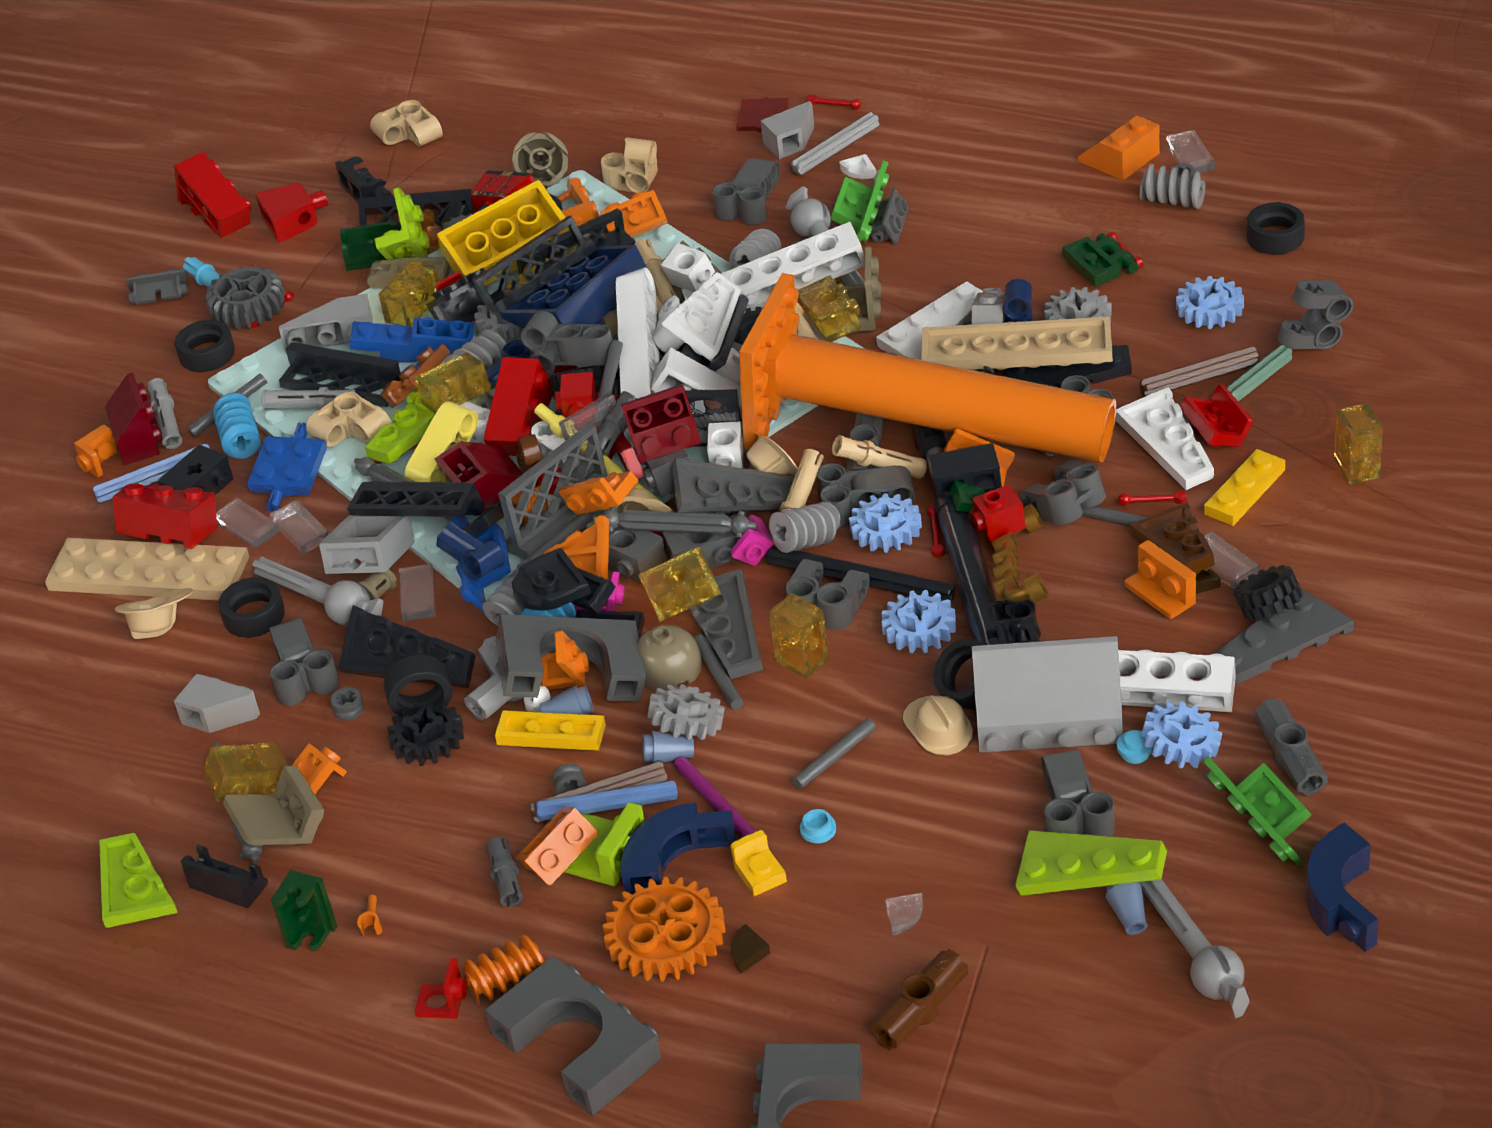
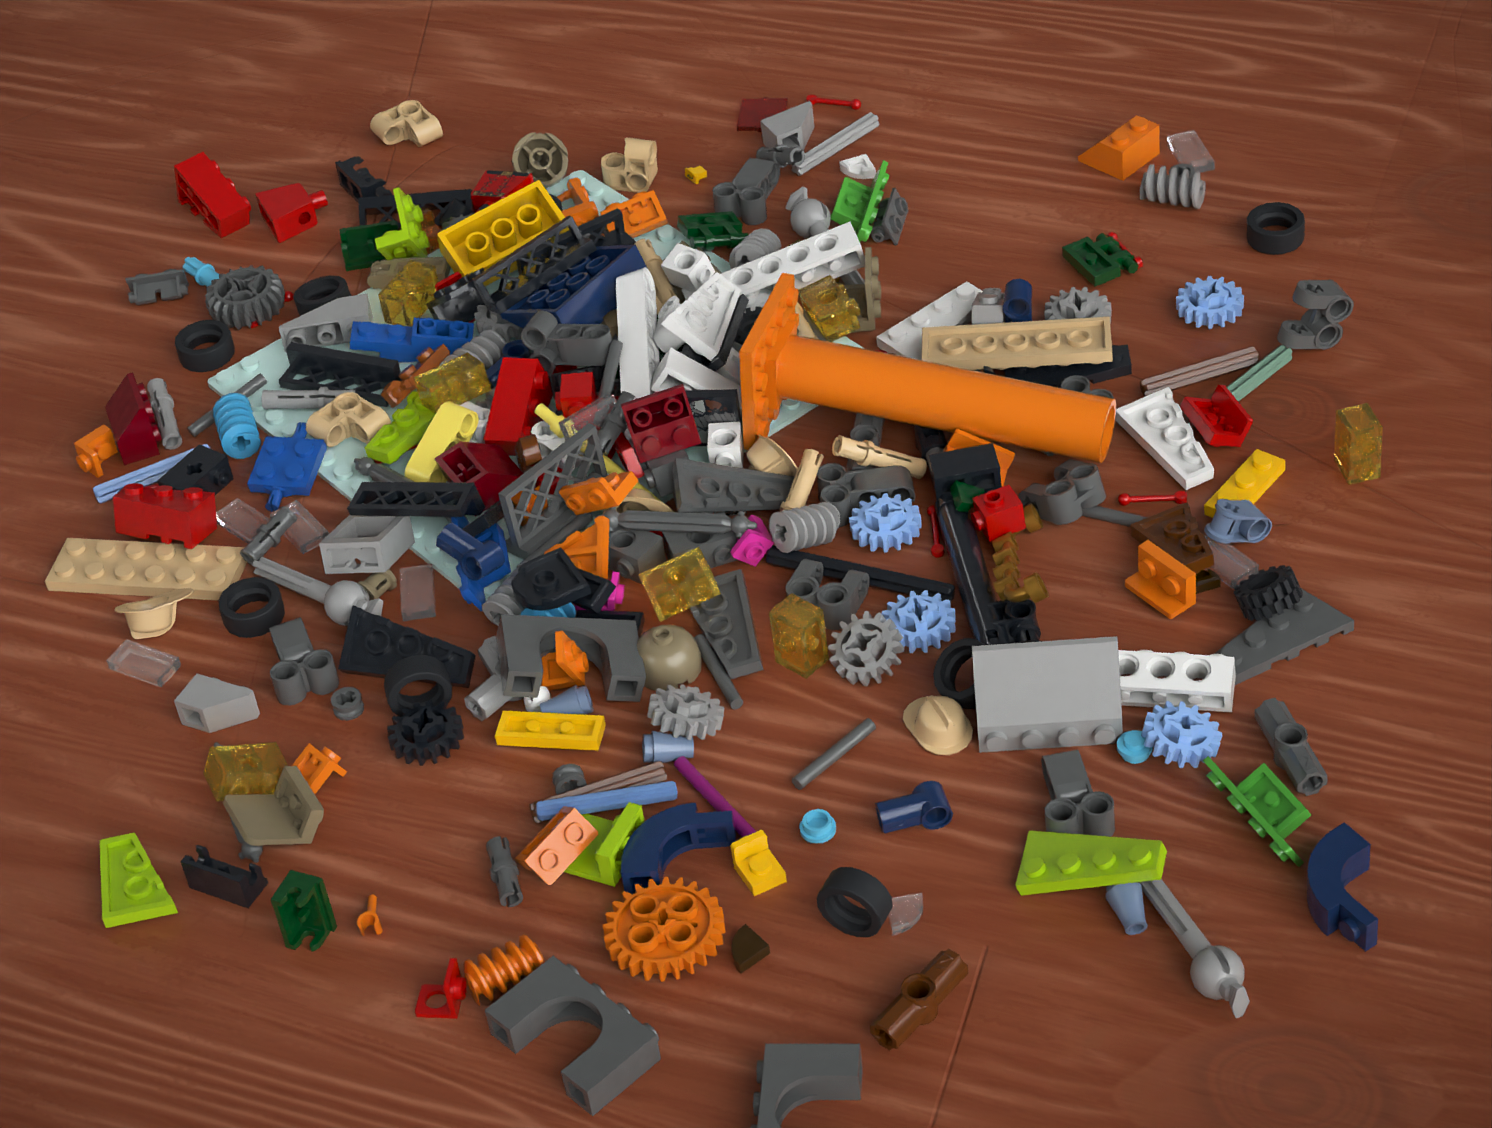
none -> clear tile [106,639,181,687]
none -> dark grey pin [240,506,297,565]
none -> black tyre [293,275,351,316]
none -> dark green plate [677,211,748,251]
none -> yellow piece [685,166,707,184]
none -> dark grey pin [756,145,805,168]
none -> black tyre [816,867,893,937]
none -> light grey gear [828,611,905,686]
none -> dark blue piece [875,781,953,834]
none -> sand blue piece [1204,499,1272,544]

